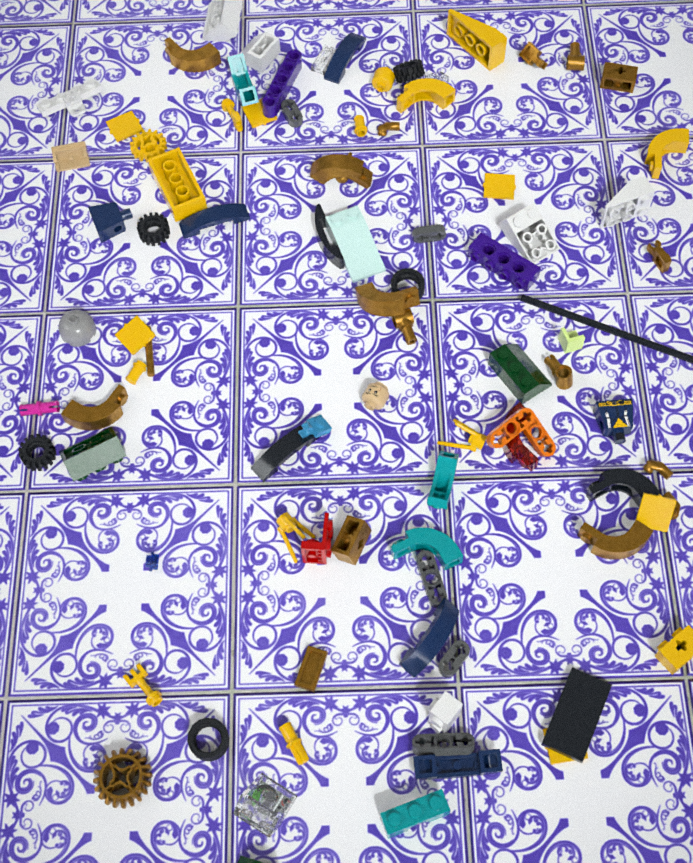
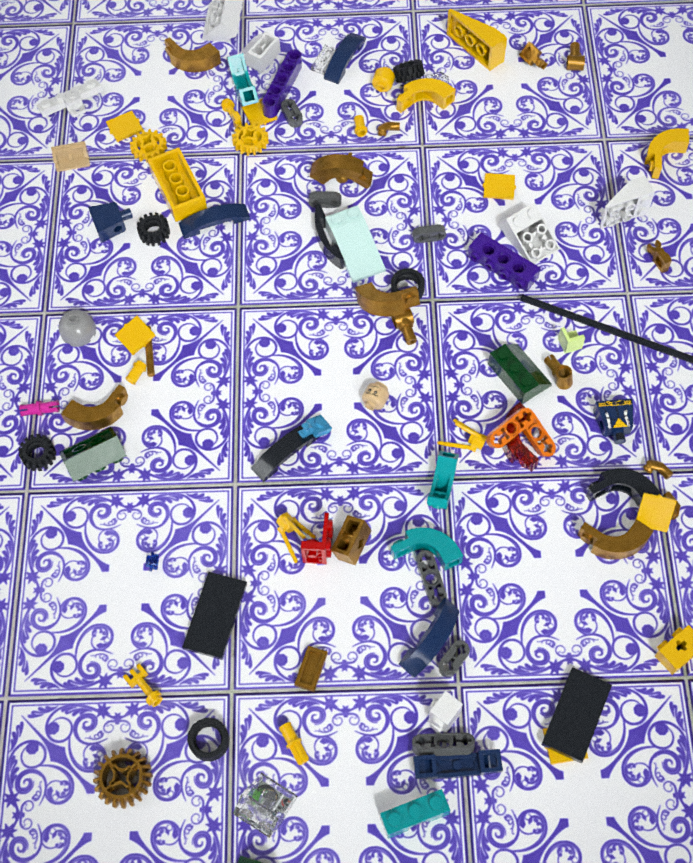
pearl gold brick [600,62,638,93] -> none
none -> black tile [182,572,247,660]
none -> yellow gear [232,122,269,156]
none -> dark grey beam [309,191,342,208]

